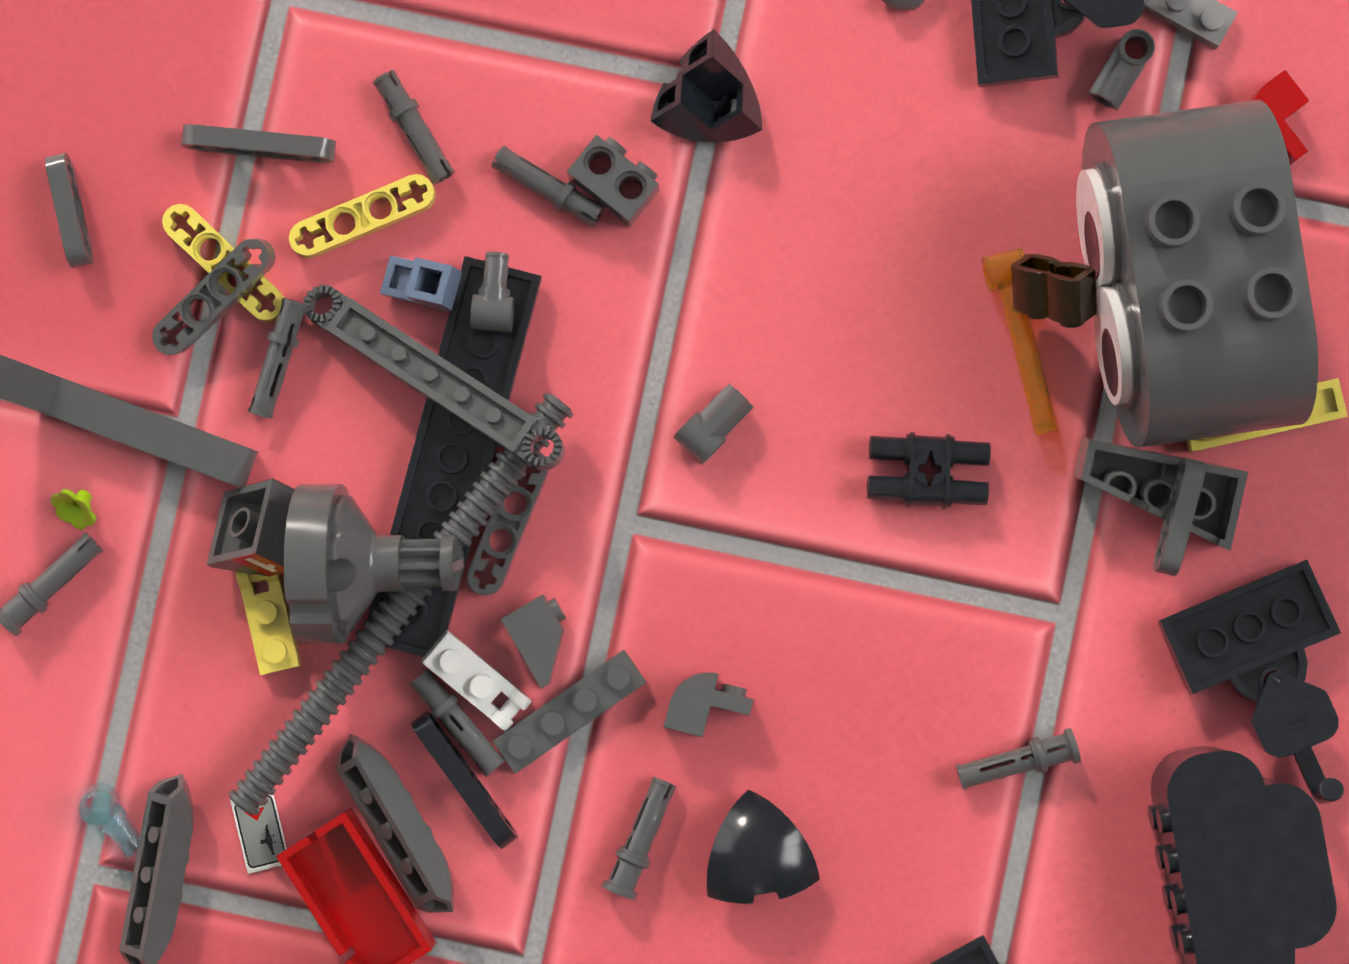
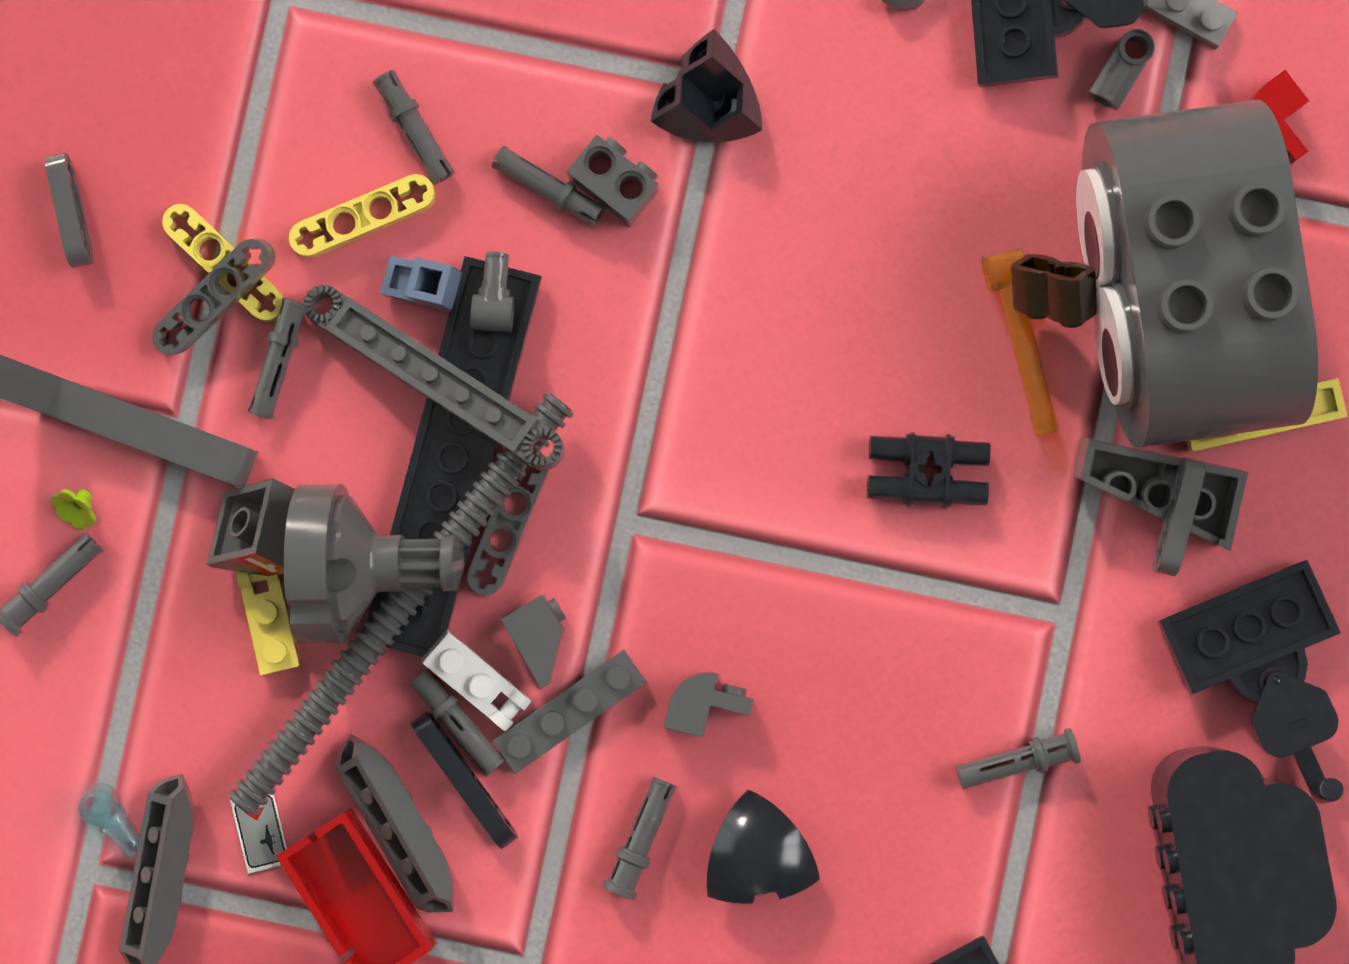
dark grey beam [181,124,336,163] -> none
dark grey piece [673,384,753,465] -> none

